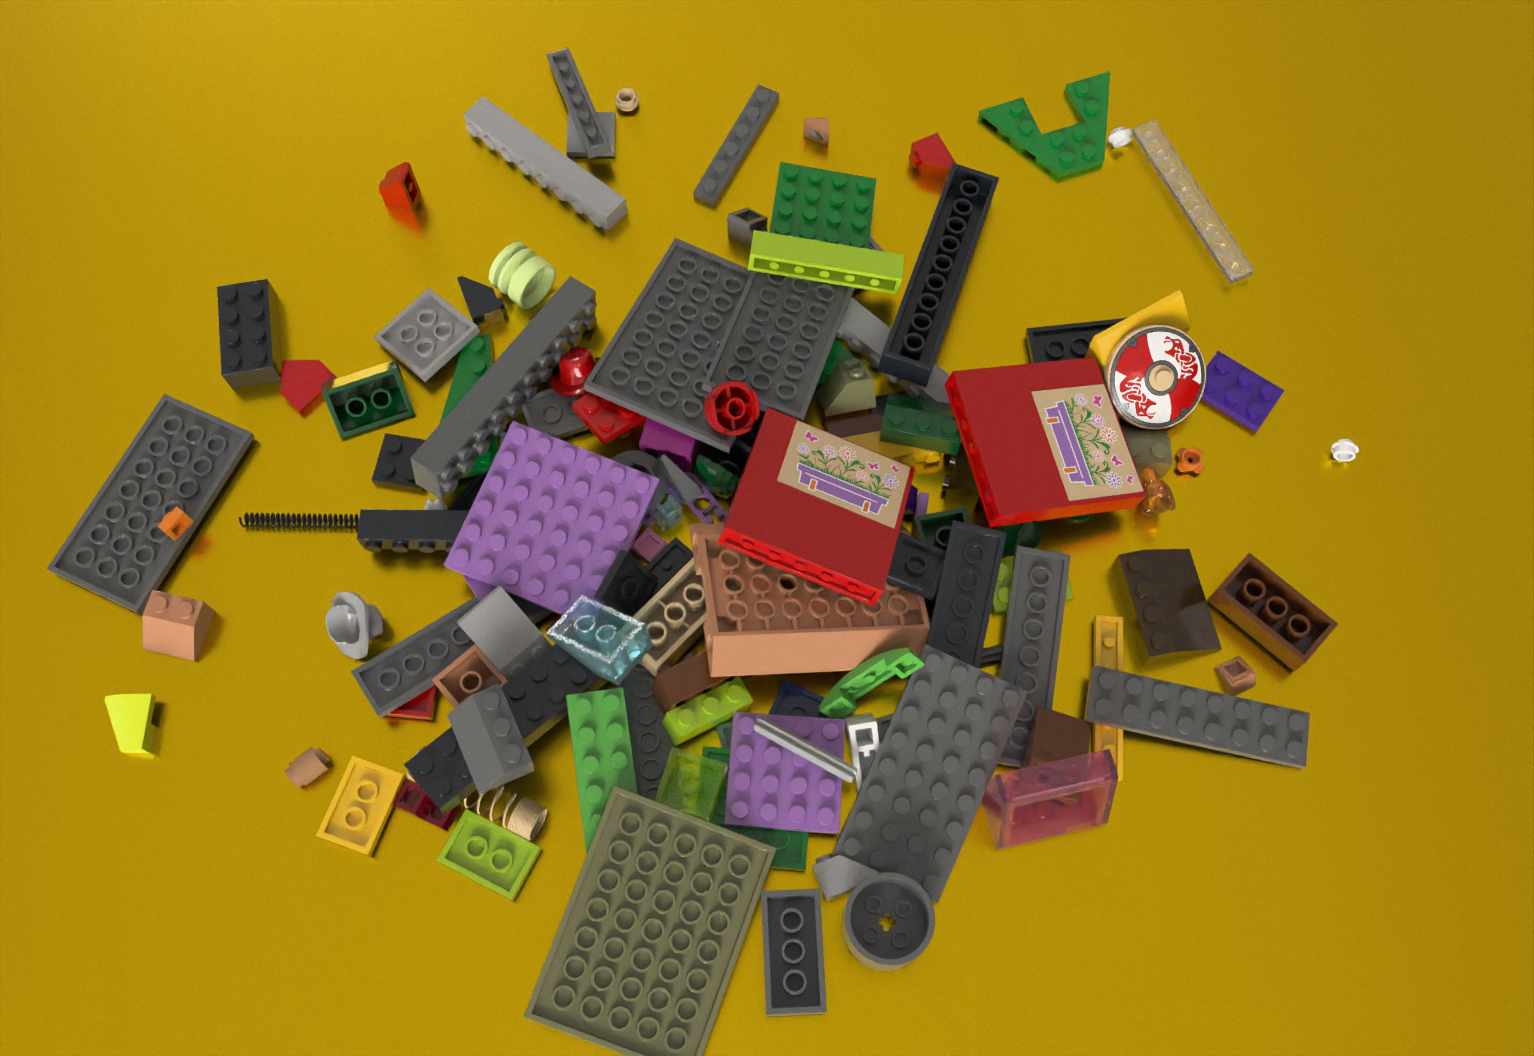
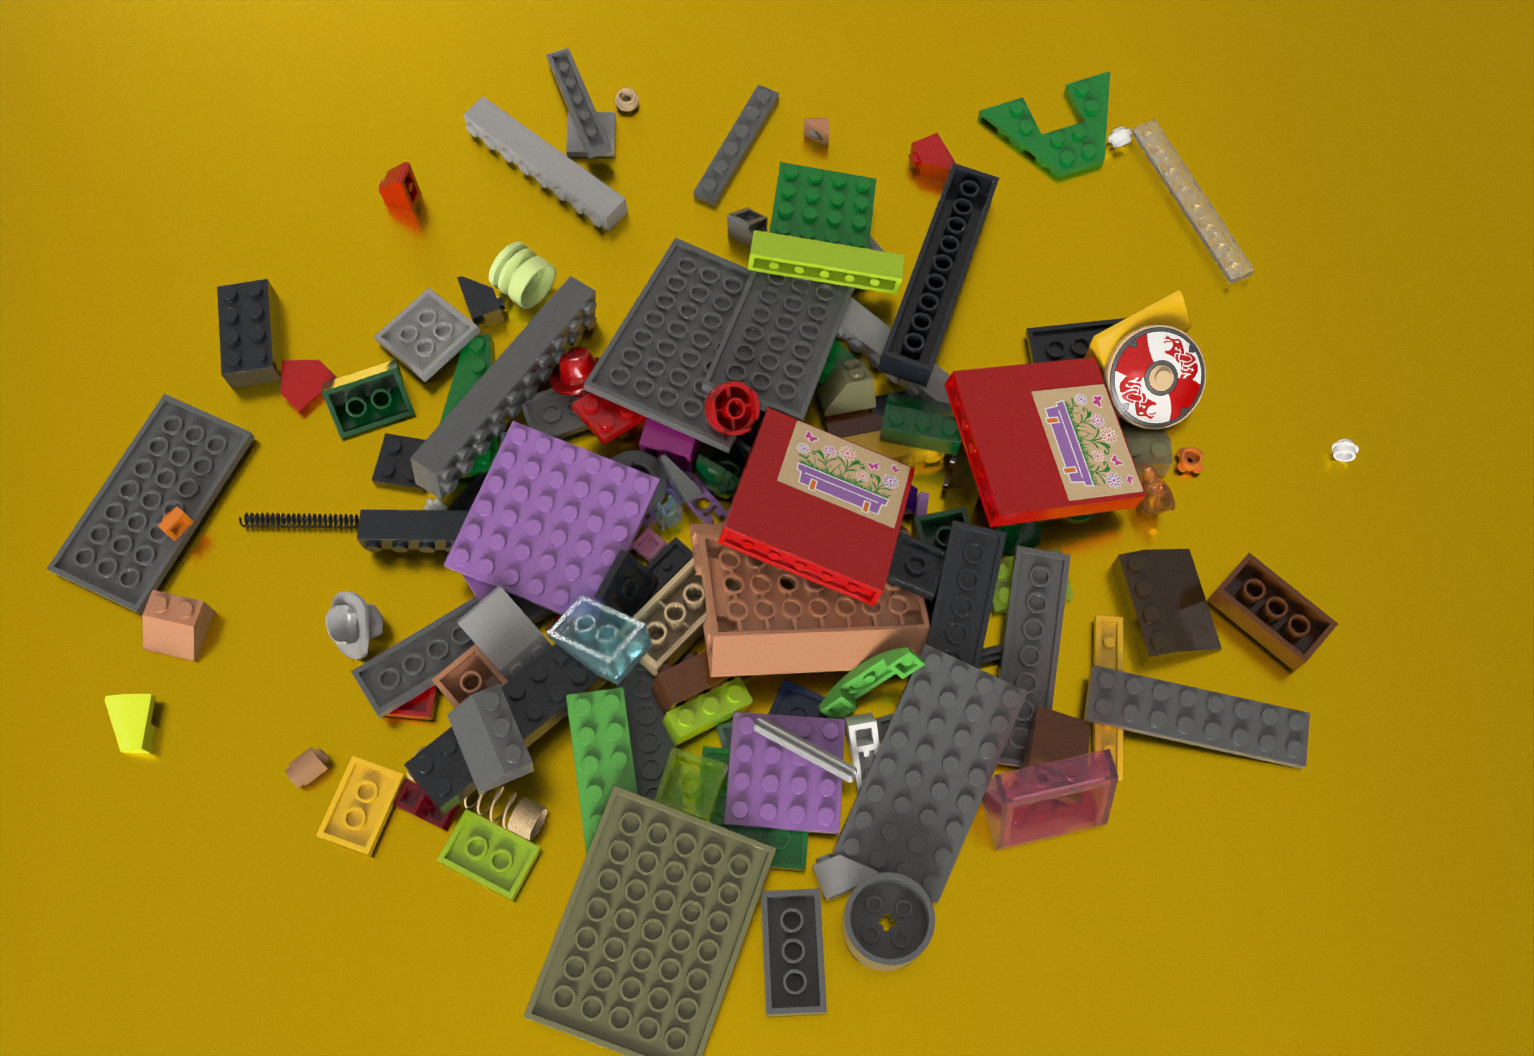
dark purple plate [1201,351,1285,432] -> none
nougat slope [1216,656,1256,696] -> none

